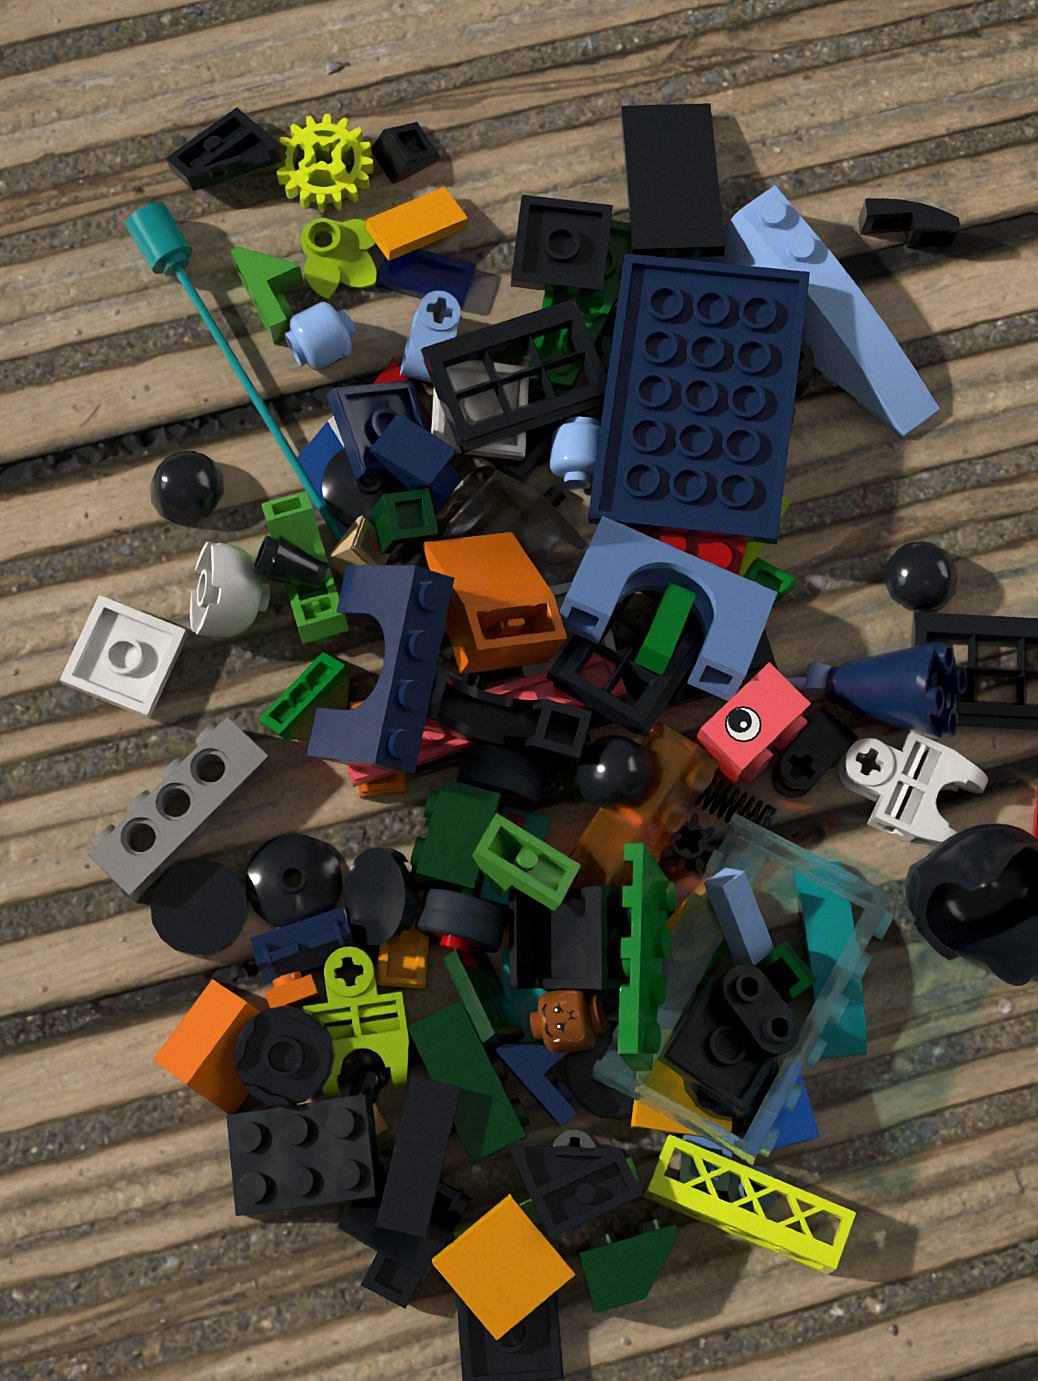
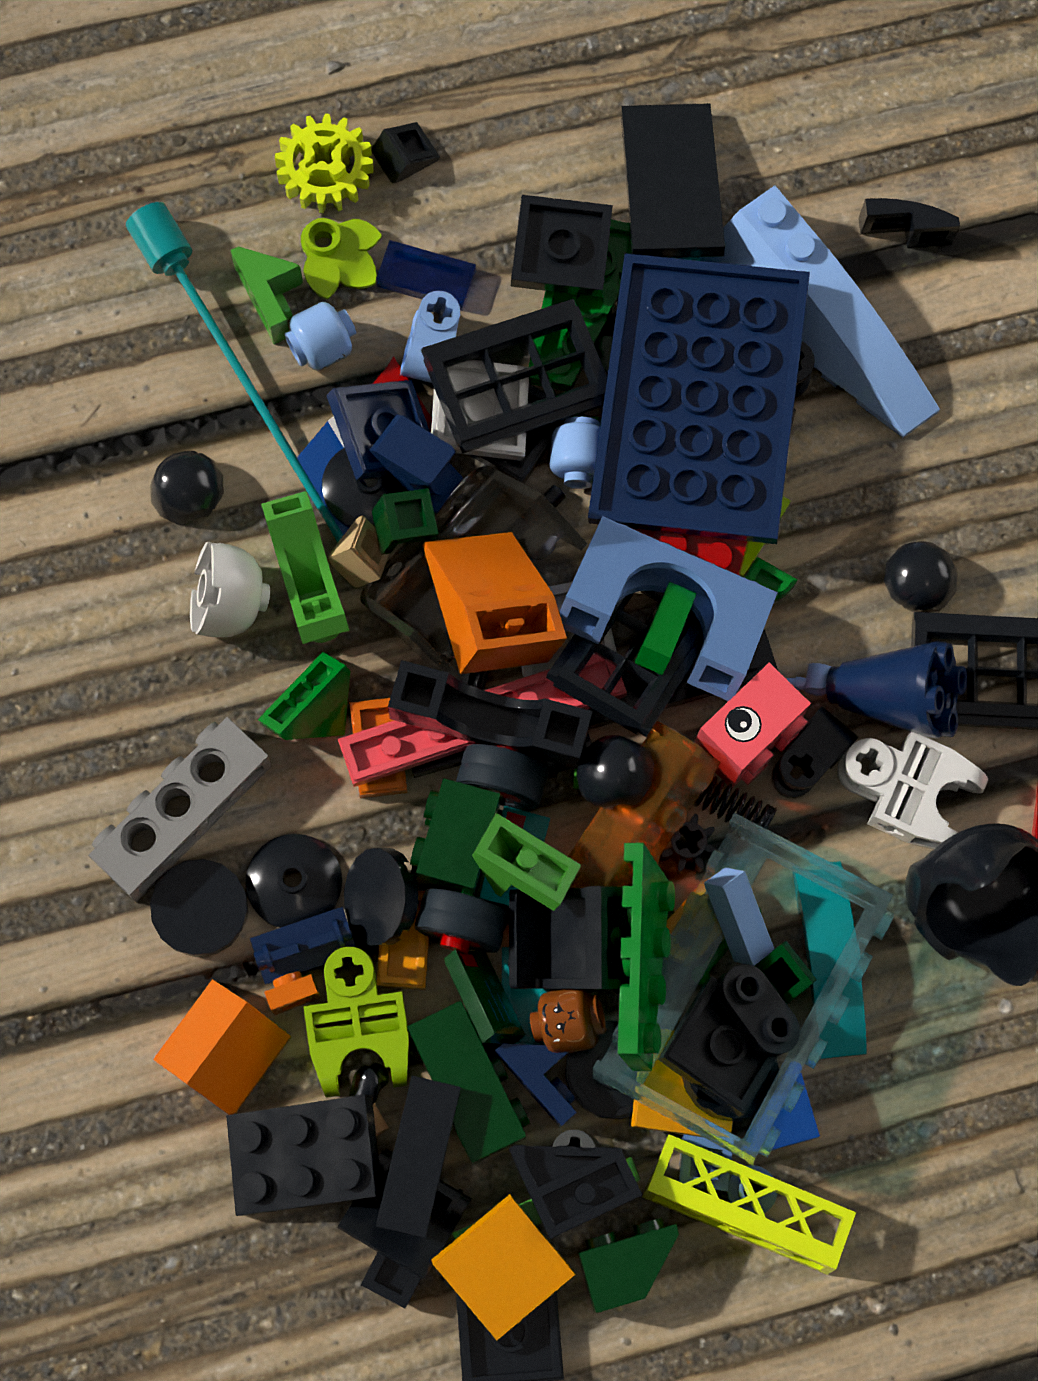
white plate [60,595,188,719] -> none
black wing [165,107,287,191] -> none
black tile [233,1005,336,1107] -> none
black cone [253,535,328,590] -> none
dark blue arch [307,565,455,774] -> none
light orange tile [366,187,468,261] -> none

